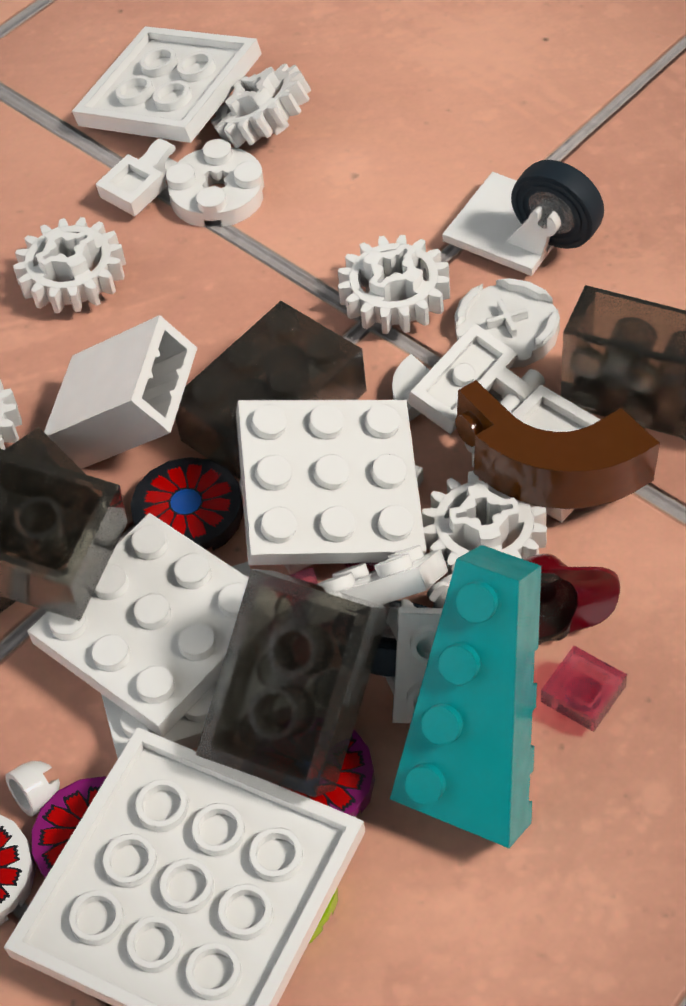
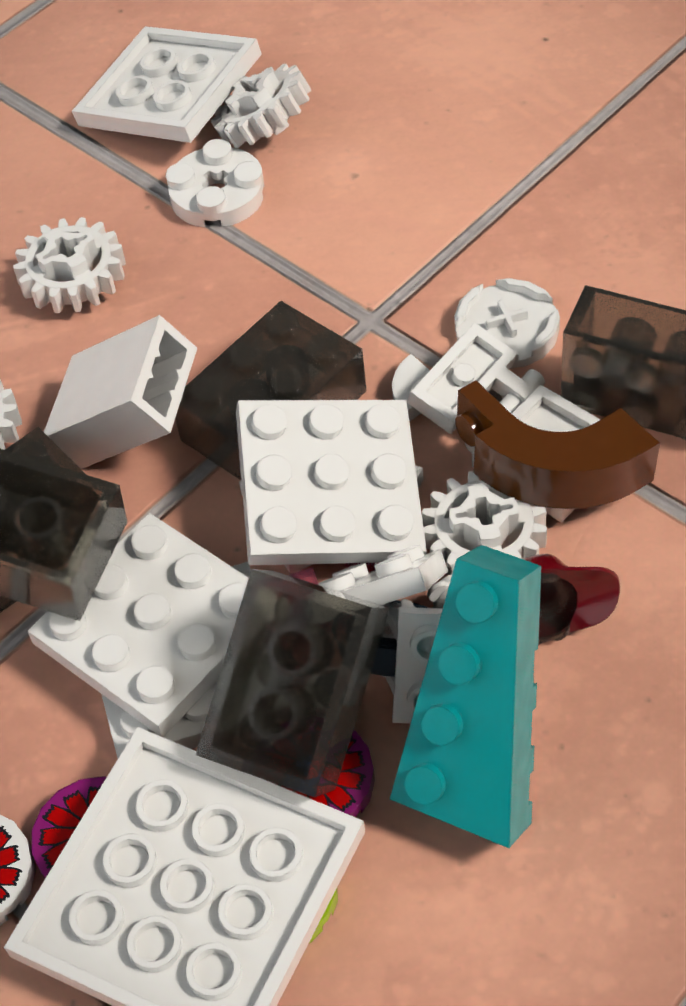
white hinge [6,761,60,817] -> none
white plate [96,138,177,217] -> none
tile [130,457,244,551] -> none
white gear [338,235,450,334] -> none
plate [442,160,604,276] -> none
clear pink plate [541,646,627,732] -> none

